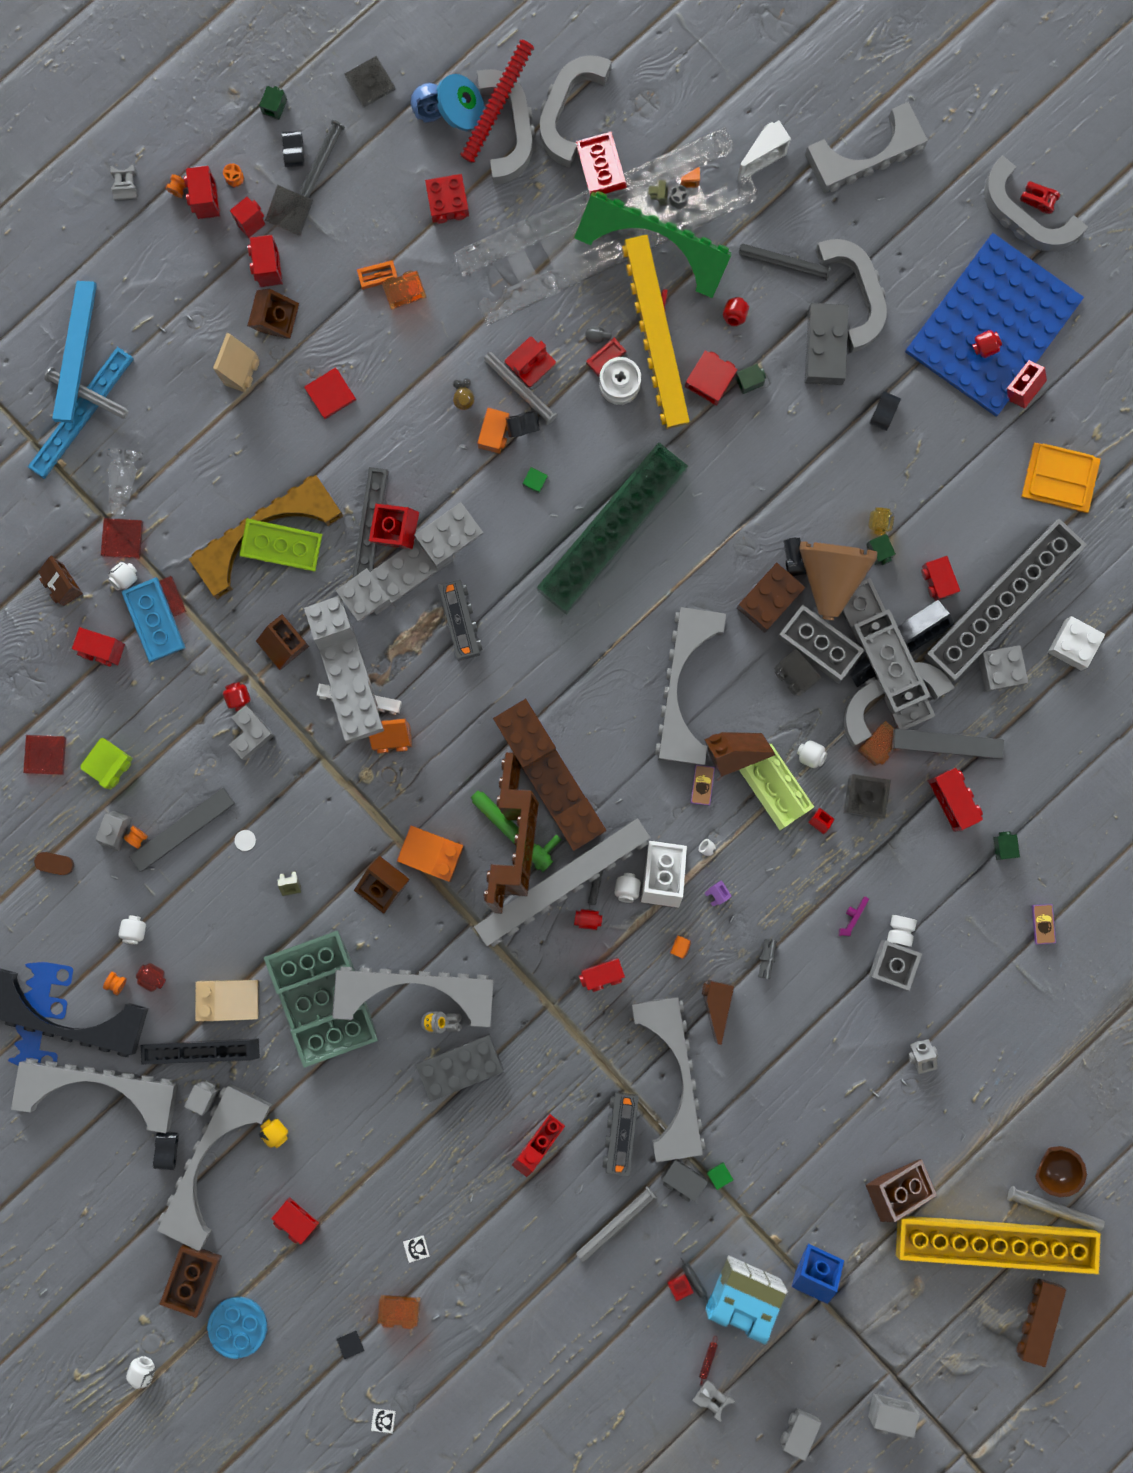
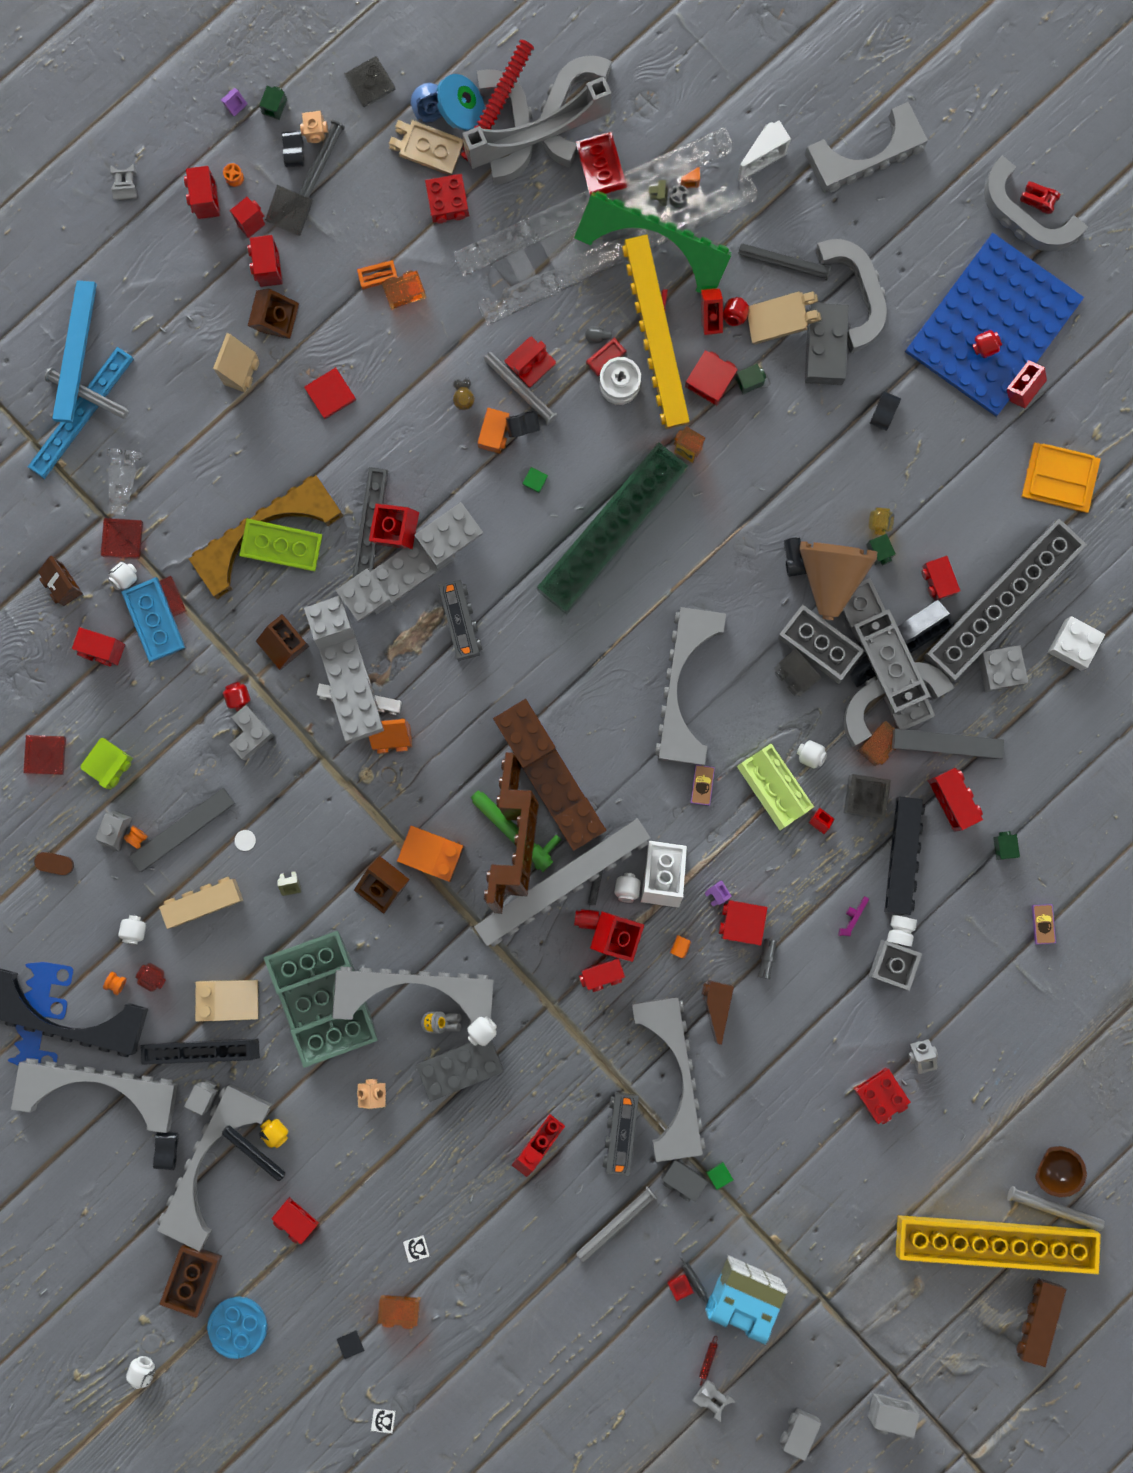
orange wheel [165,174,186,198] -> none
white hinge [699,839,716,856] -> none
reddish brown slope [704,732,775,777] -> none
reddish brown brick [737,562,805,633] -> none
blue slope [792,1244,844,1304] -> none
reddish brown slope [865,1159,937,1222] -> none
none -> tan brick [159,877,243,929]
none -> medium lavender tile [221,88,247,116]
none -> black axle [222,1125,285,1181]
none -> light nougat brick [300,111,328,143]
none -> light nougat brick [357,1079,386,1109]
none -> tan tile [389,120,464,176]
none -> light grey arch [462,76,611,169]
none -> white head [468,1016,497,1046]
none -> red brick [590,911,644,962]
none -> clear orange brick [673,426,706,463]
none -> red brick [701,288,723,335]
none -> red brick [719,900,768,946]
none -> tan tile [747,292,821,345]
none -> red brick [854,1067,911,1124]
none -> black brick [884,796,925,915]

